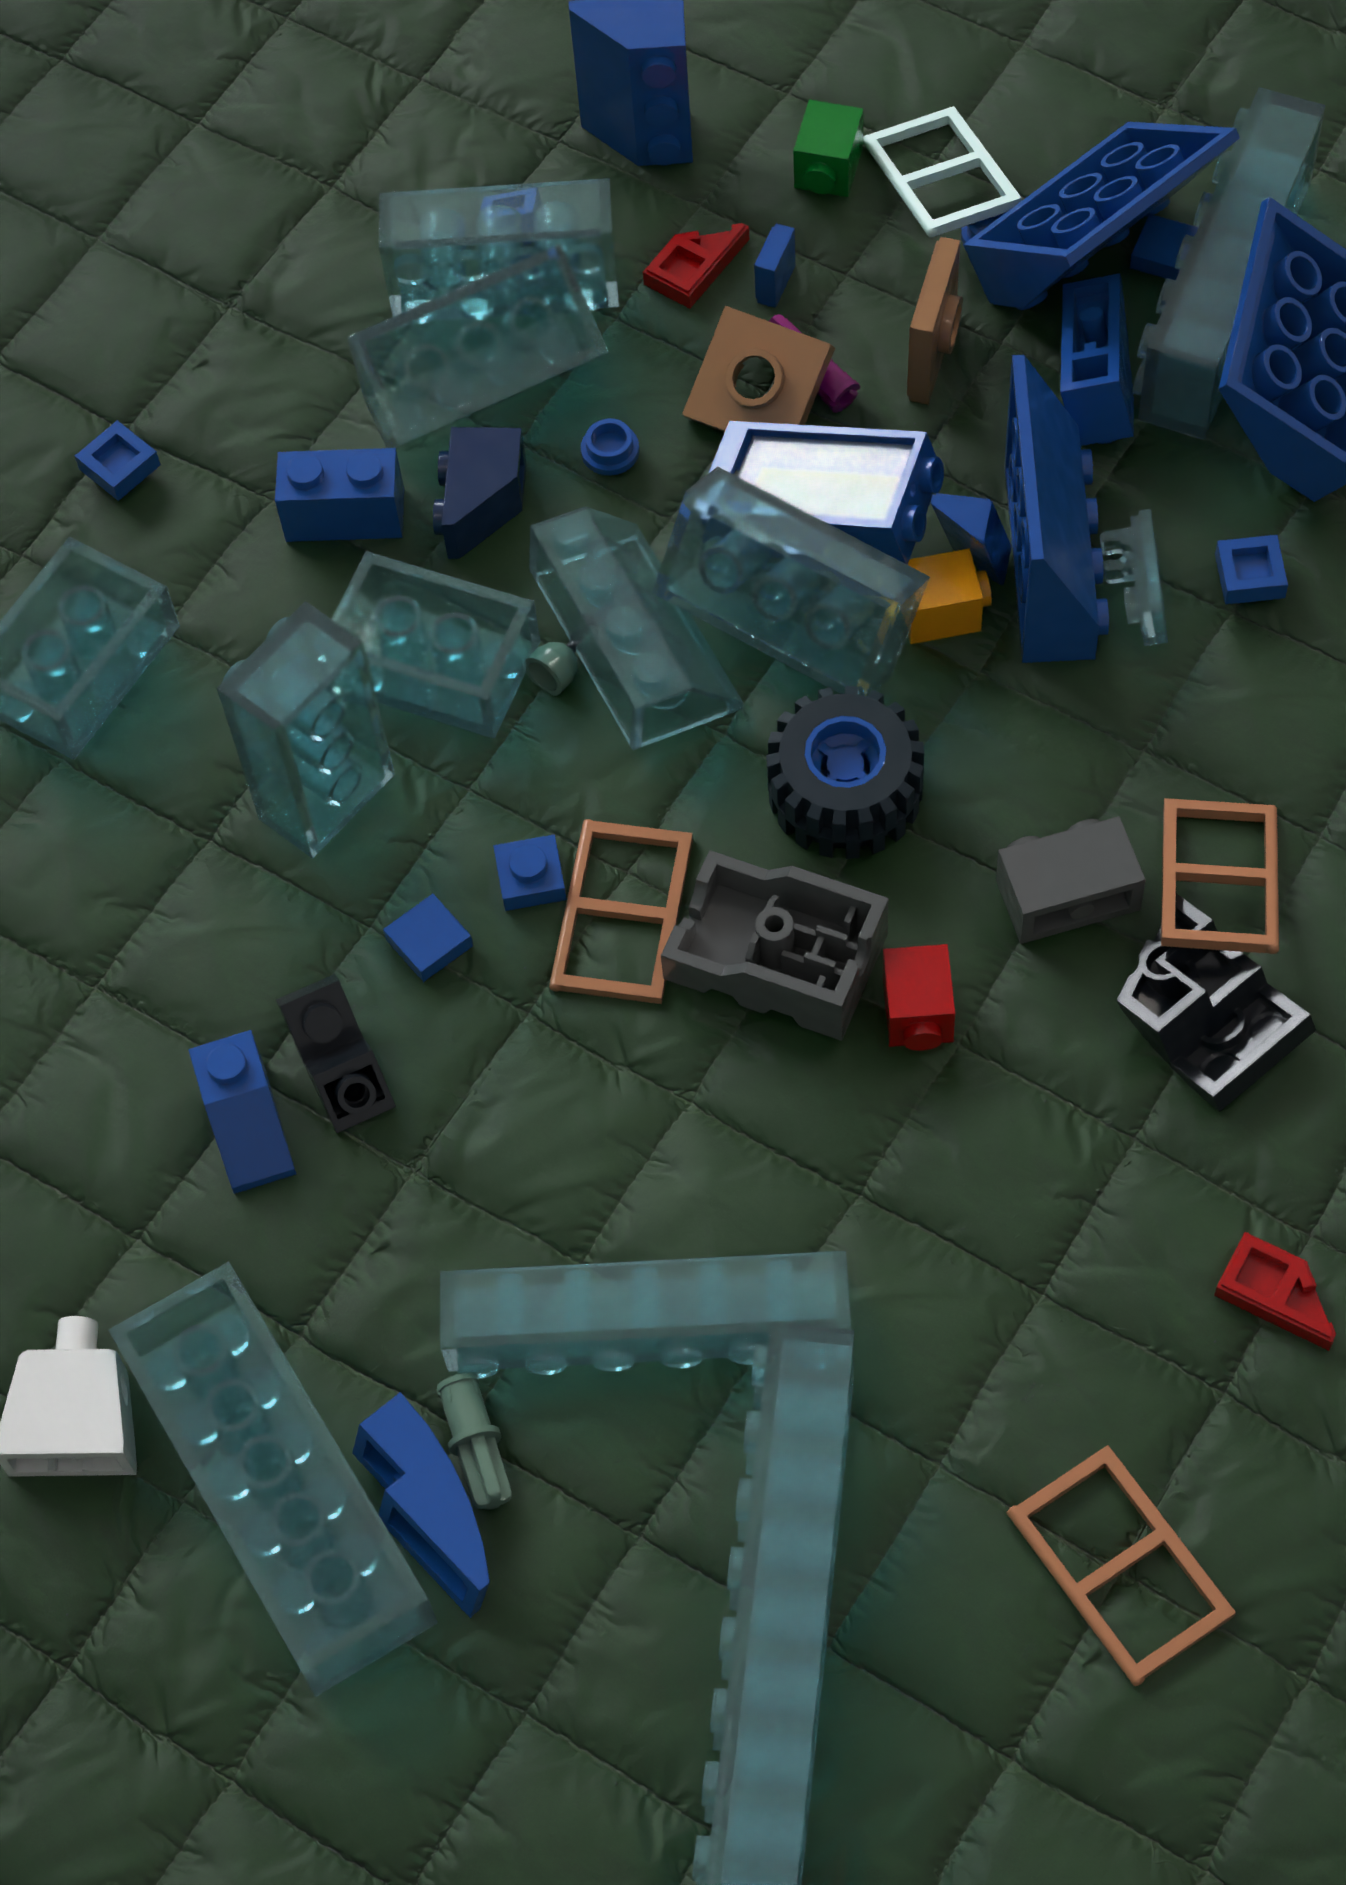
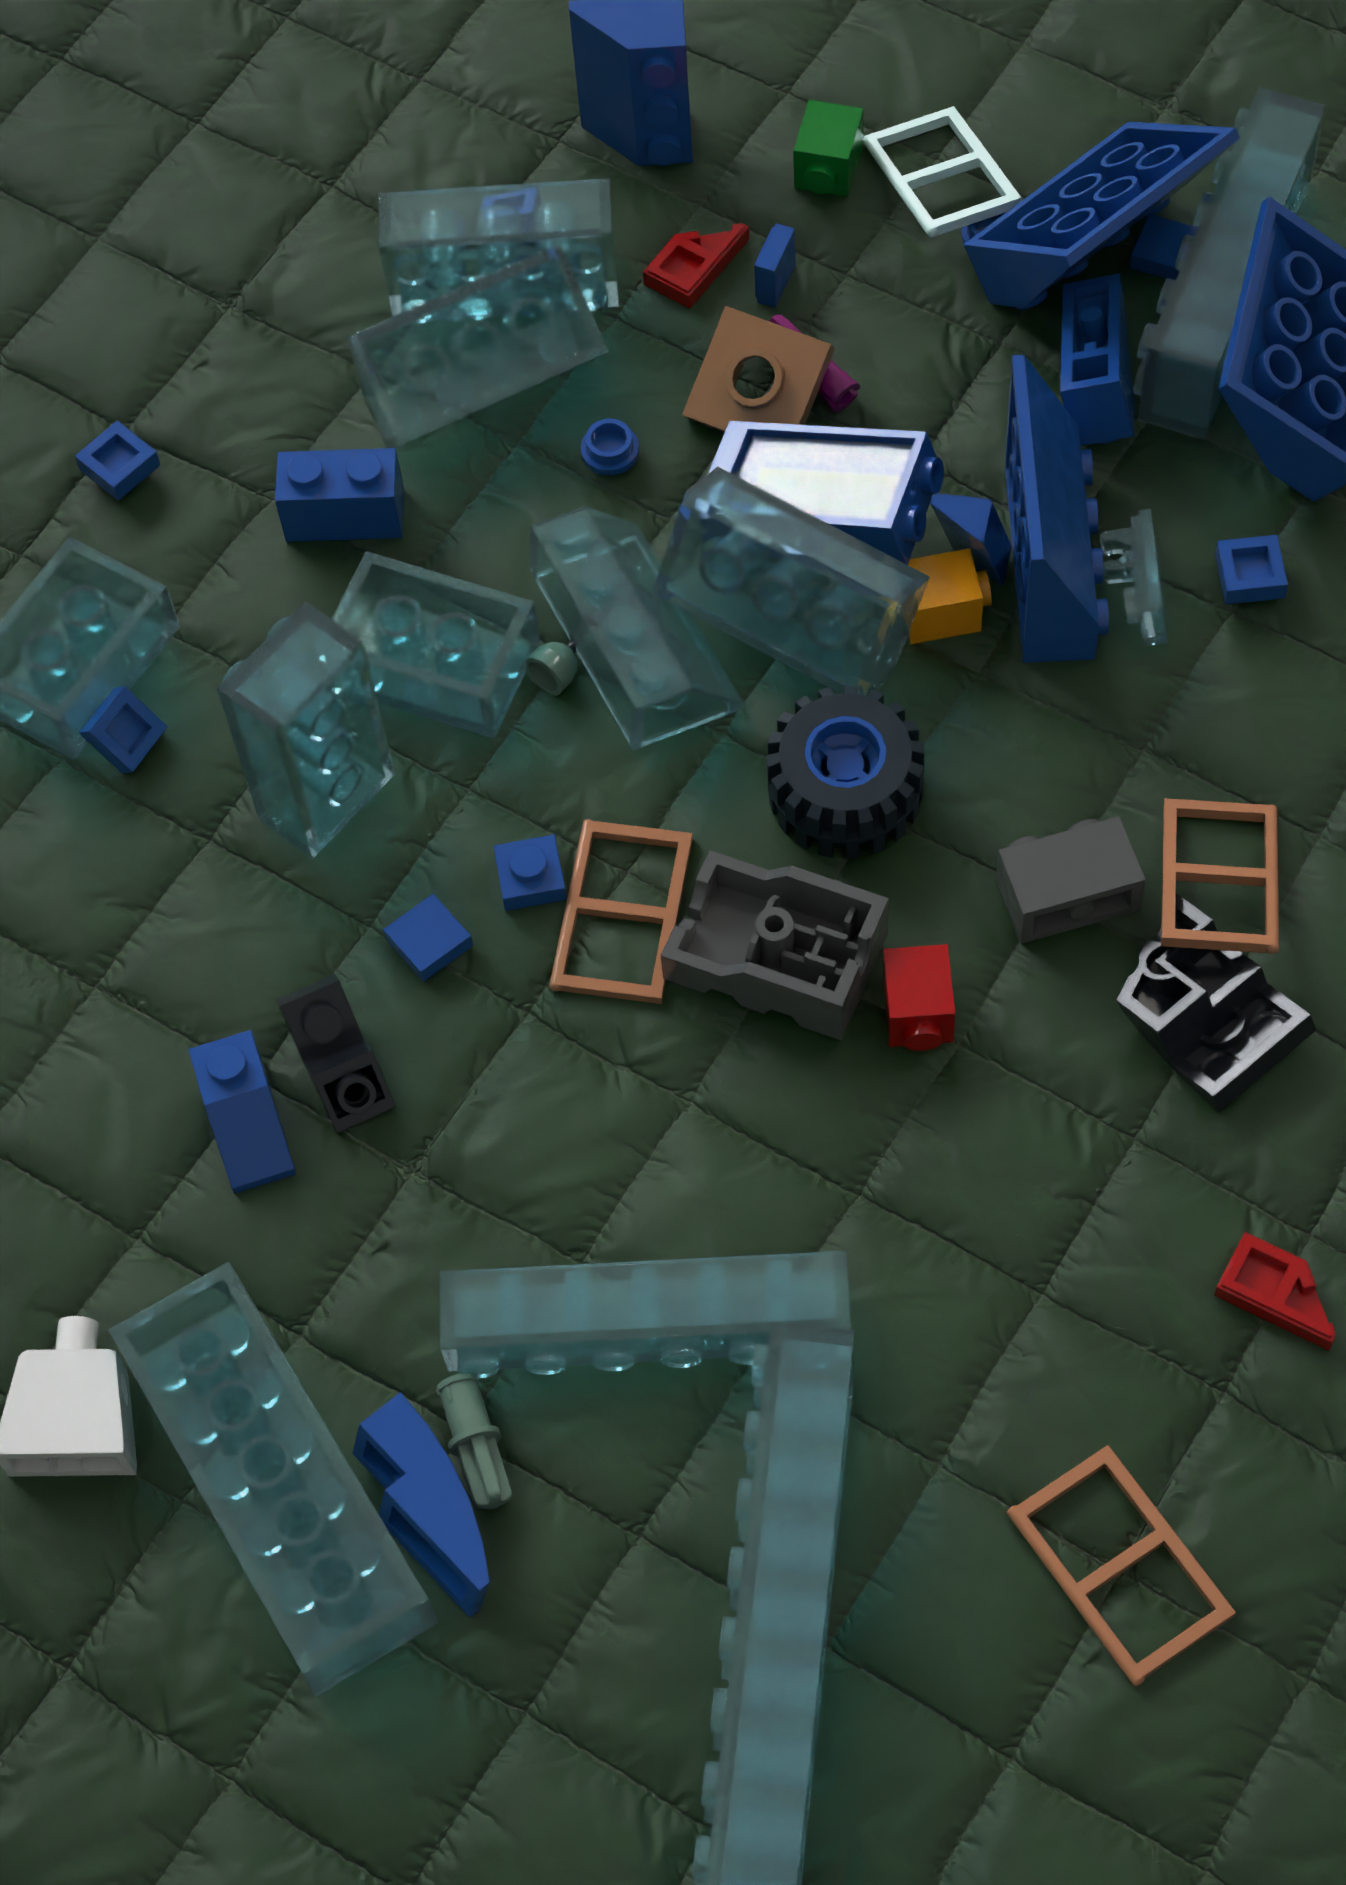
dark blue slope [433,427,527,559] -> none
medium nougat piece [907,237,963,405] -> none
none -> blue plate [79,686,168,774]

